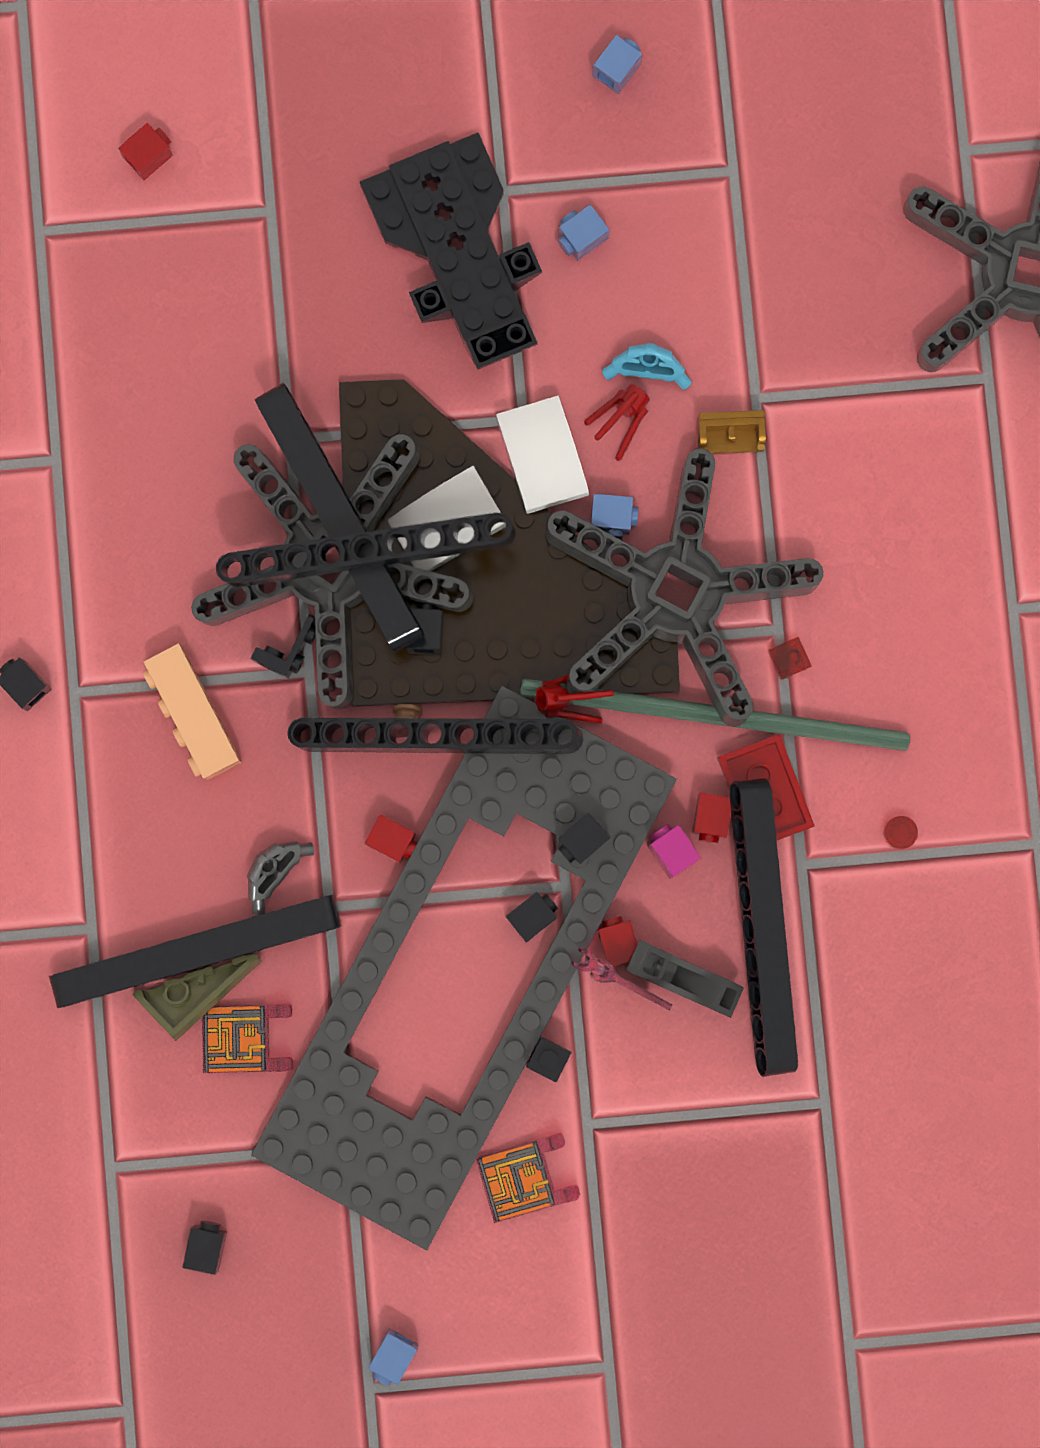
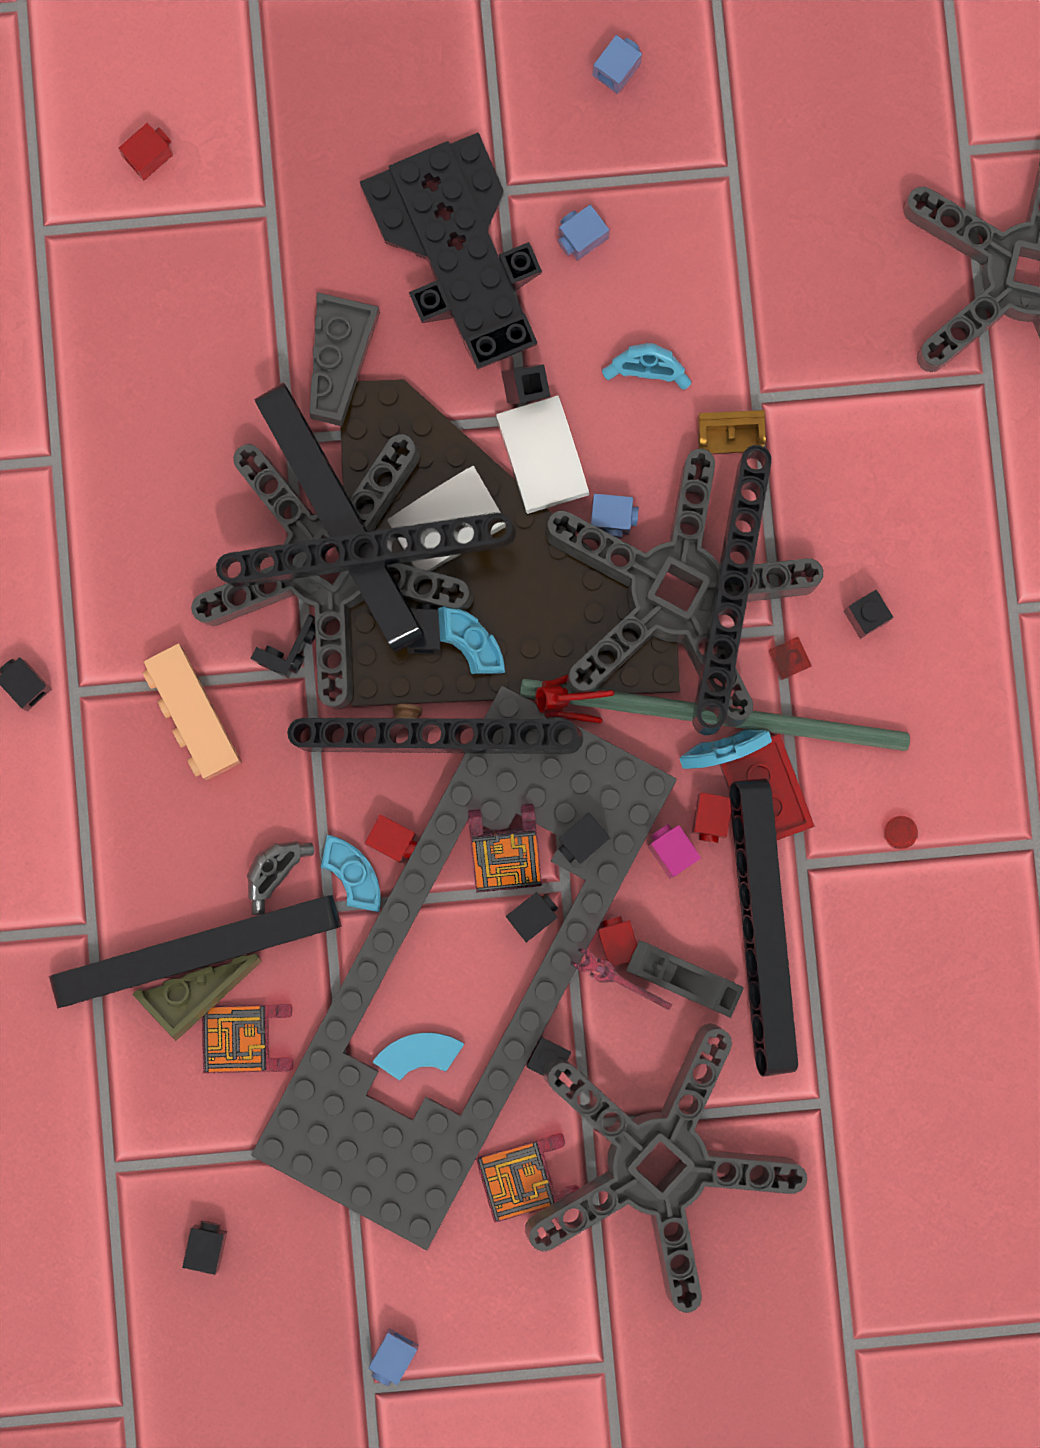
red plant [584,384,650,461] -> none
none -> dark grey wing [310,292,380,426]
none -> medium azure tile [321,835,381,912]
none -> medium azure tile [373,1032,464,1081]
none -> medium azure tile [438,607,505,674]
none -> flag [468,804,542,893]
none -> black brick [501,364,550,403]
none -> dark grey beam [525,1023,807,1313]
none -> medium azure tile [679,729,772,769]
none -> black beam [692,445,772,735]
none -> black brick [844,589,894,639]

